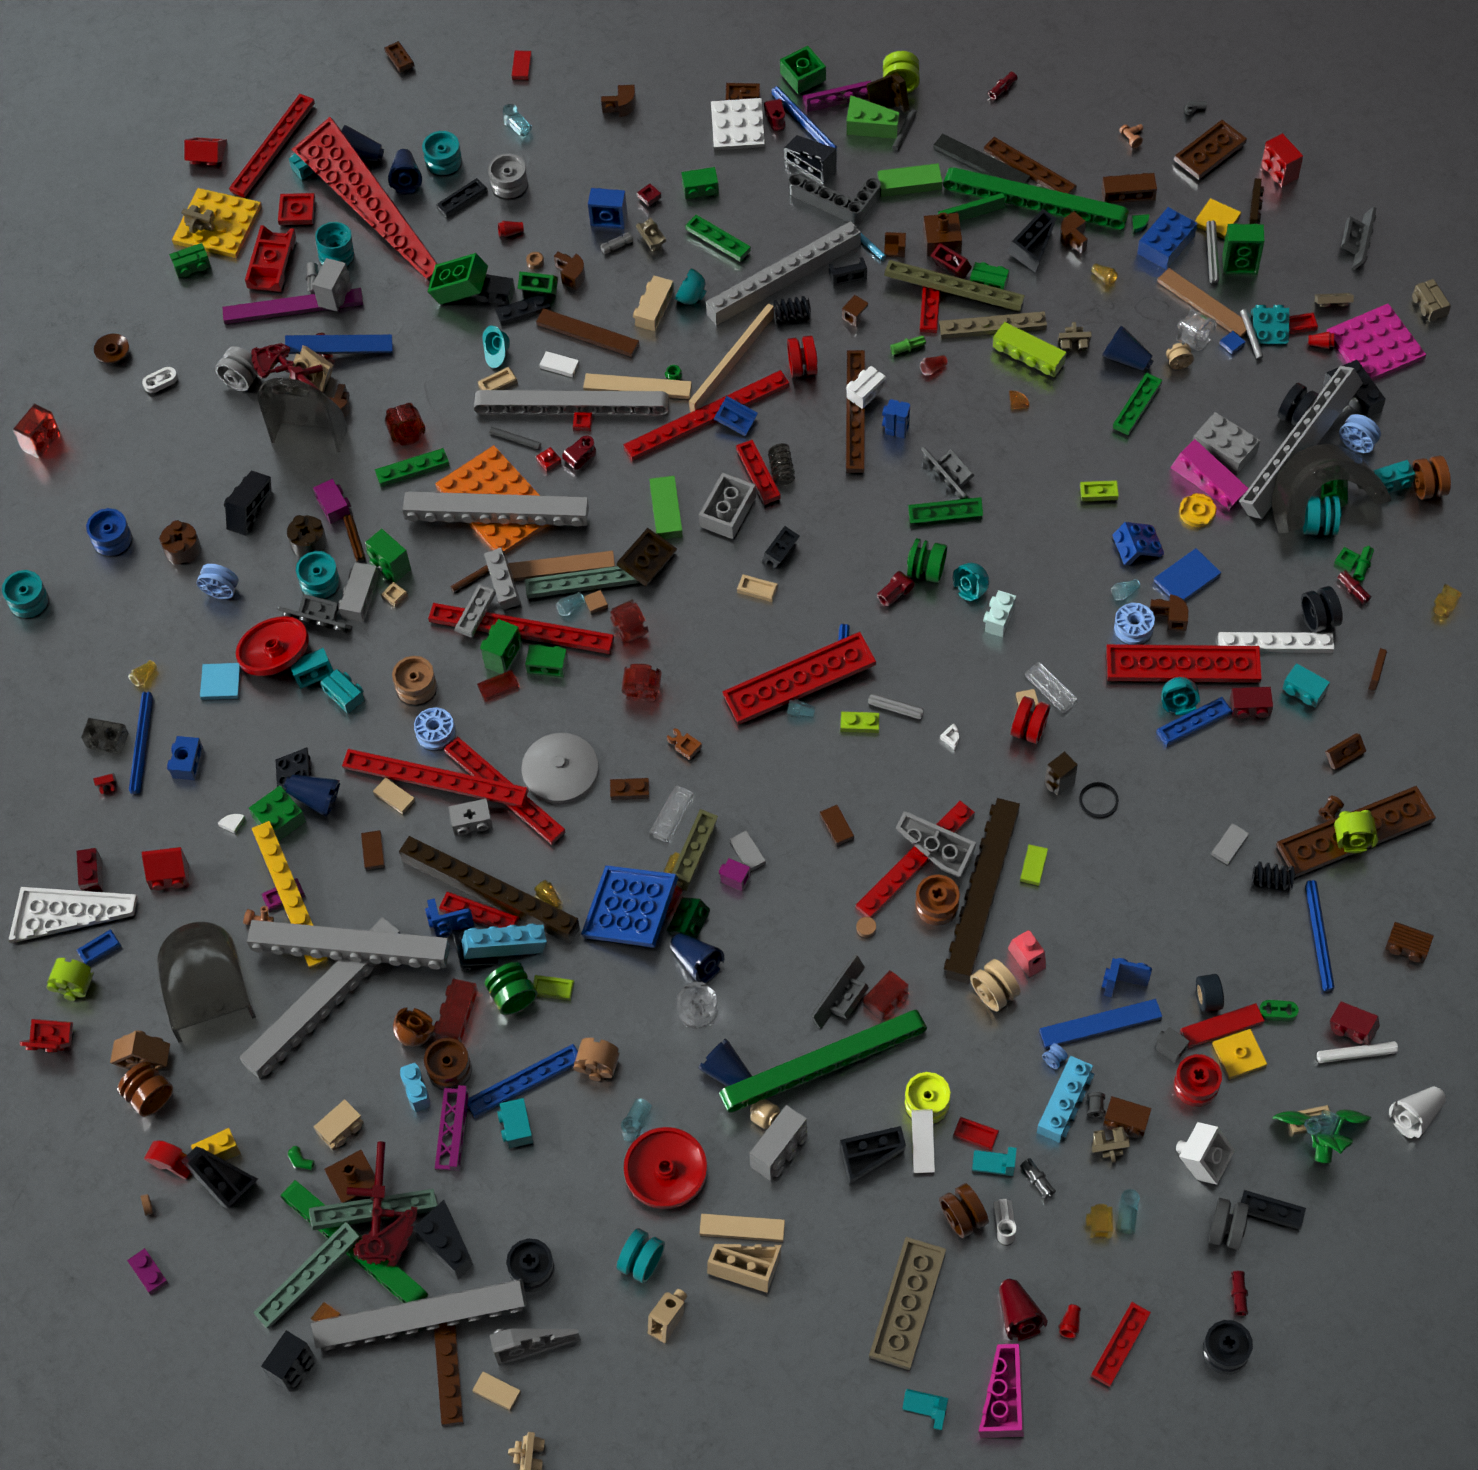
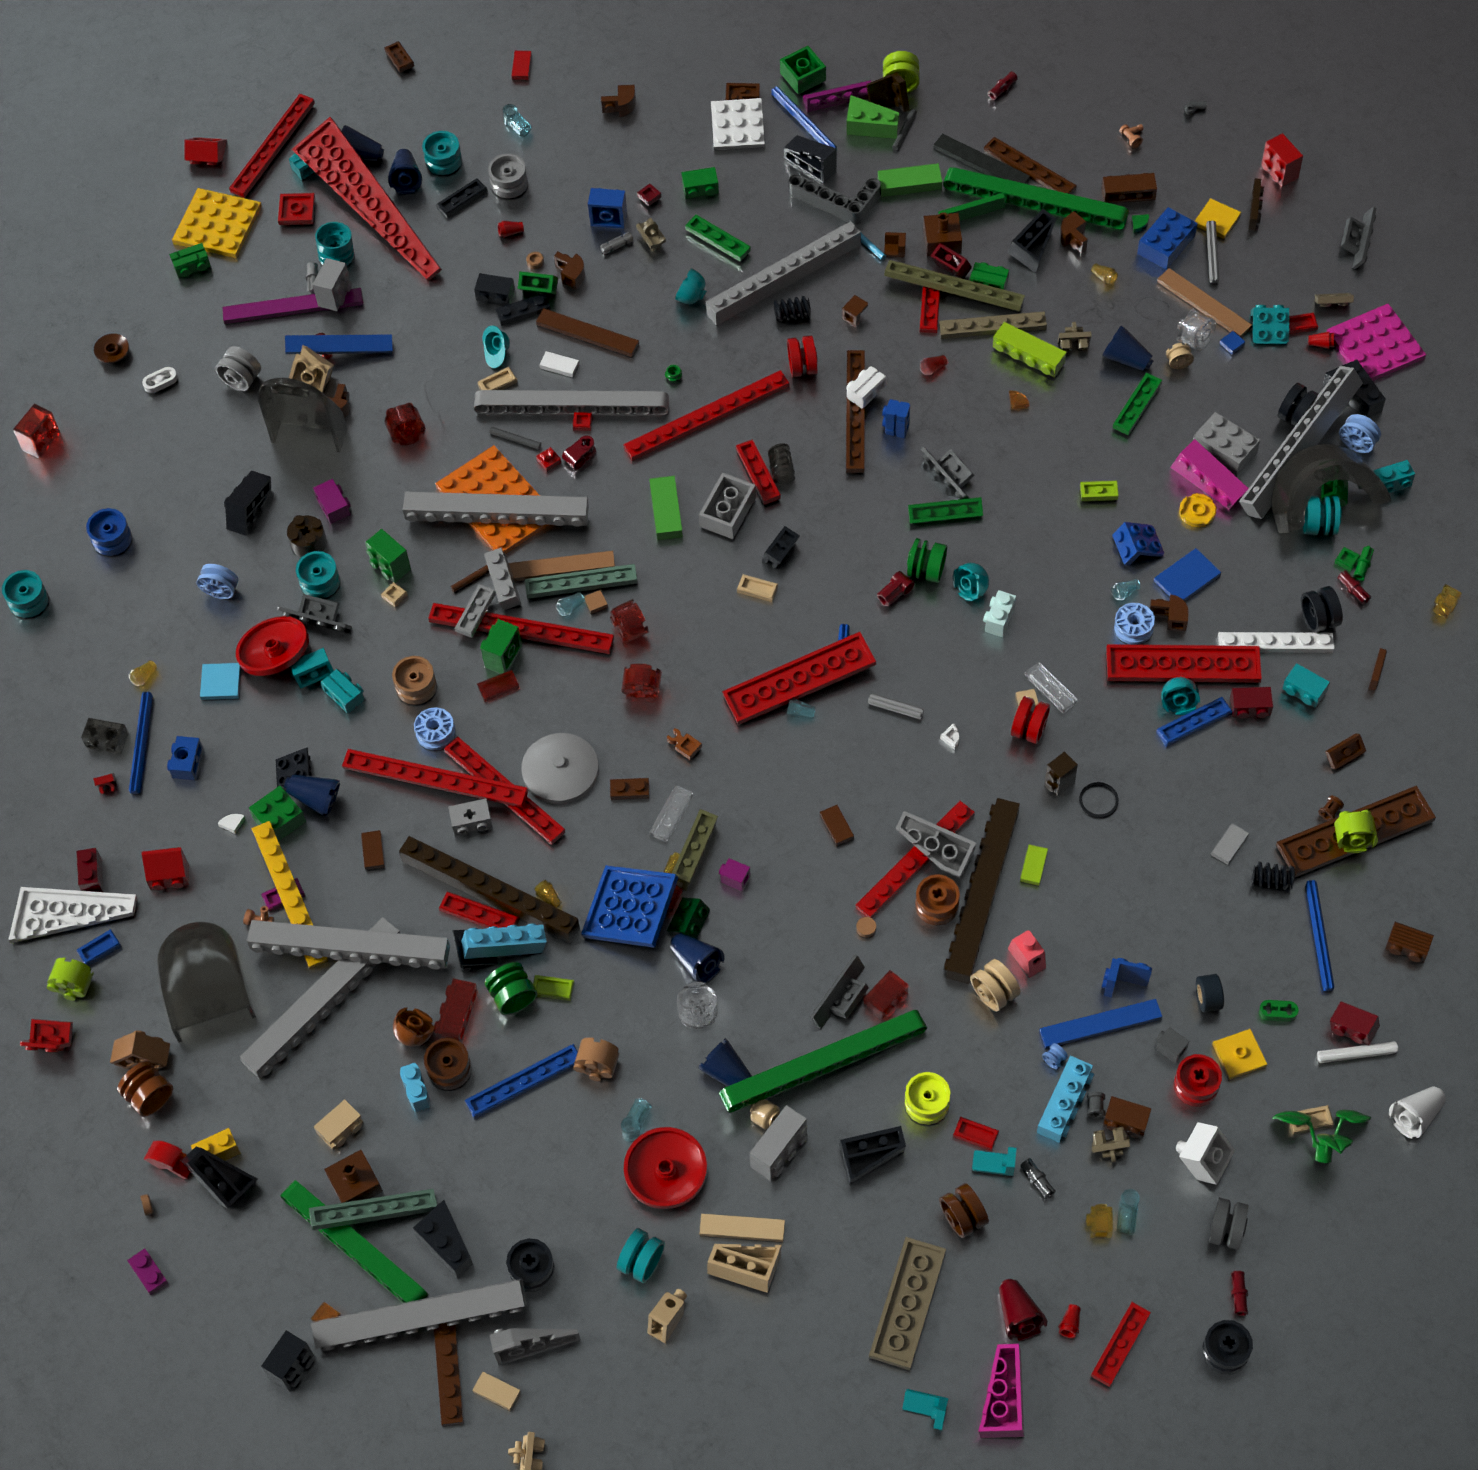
reddish brown brick [159,520,201,565] -> none
dark tan hips [181,205,215,233] -> none
red piece [245,225,296,292] -> none
dark red bar [251,343,323,398] -> none
sand green plate [253,1222,361,1329] -> none
green arm [288,1146,315,1170] -> none
light grey brick [338,562,379,622] -> none
reddish brown axle [343,514,366,562] -> none
dark red bar [346,1141,418,1267] -> none
tan tile [373,778,415,815] -> none
green plate [375,448,450,487] -> none
blue bracket [425,898,475,938] -> none
green brick [427,253,488,305] -> none
magenta fence [435,1085,469,1172] -> none
teal brick [497,1098,533,1148] -> none
green brick [525,644,568,678] -> none
tan tile [583,373,692,400] -> none
dark brown plate [616,528,677,586] -> none
tan brick [633,276,674,331] -> none
tan tile [689,304,774,412] -> none
blue plate [714,396,758,436] -> none
light grey tile [729,830,766,872] -> none
dark red piece [764,99,786,131] -> none
black hinge [828,257,867,286] -> none
lime plate [840,711,879,733] -> none
bright green axle [890,335,926,356] -> none
white tile [911,1109,935,1173] -> none
white piece [993,1199,1016,1245] -> none
reddish brown plate [1174,120,1247,180] -> none
red tile [1180,1003,1264,1049] -> none
green brick [1222,223,1265,275] -> none
light grey bar [1240,309,1263,359] -> none
black plate [1241,1190,1306,1230] -> none
clear light blue piece [1304,1110,1340,1136] -> none
dark tan brick [1412,279,1451,322] -> none
dark orange wheel [1412,455,1451,500] -> none

